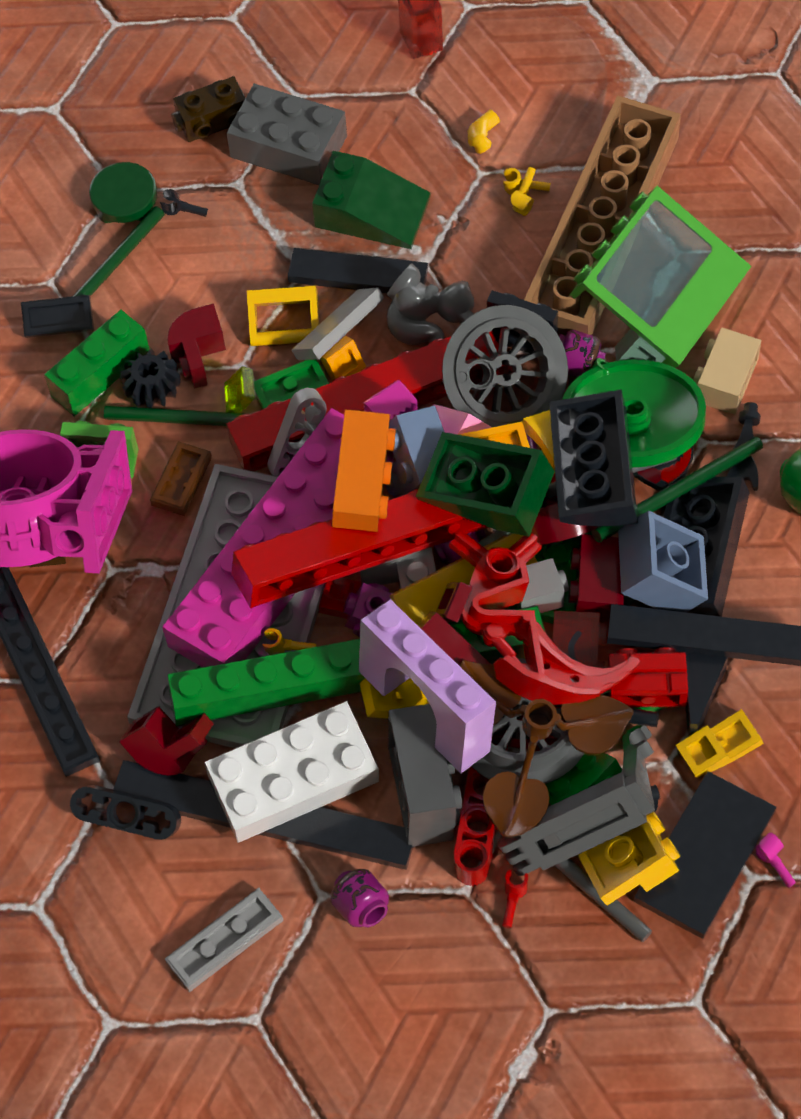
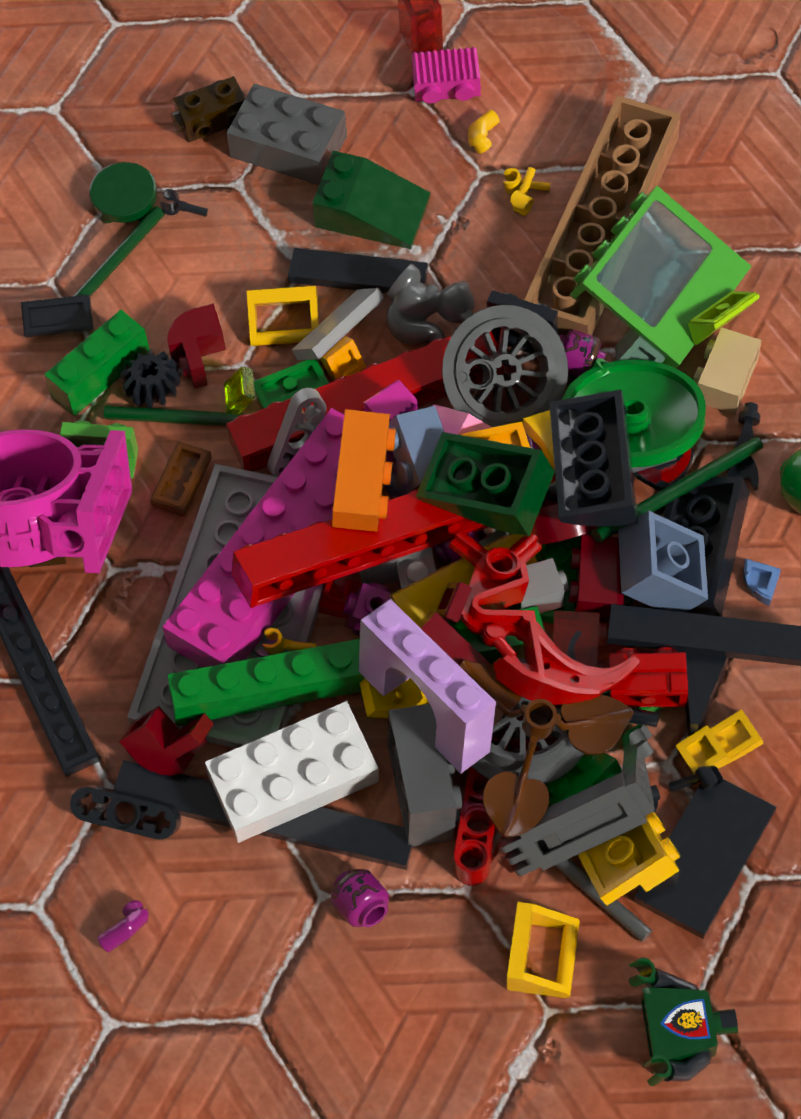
light grey tile [165,888,284,992] -> none
red hand [502,869,528,928] -> none
dark pink hand [756,833,796,888] -> none
none -> magenta arm [97,900,149,952]
none -> dark pink brick [411,47,481,104]
none -> yellow tile [507,902,580,998]
none -> dark green torso [629,958,738,1086]
none -> black hand [669,765,724,791]
none -> lime slope [688,291,760,345]
none -> medium blue tile [743,559,781,606]

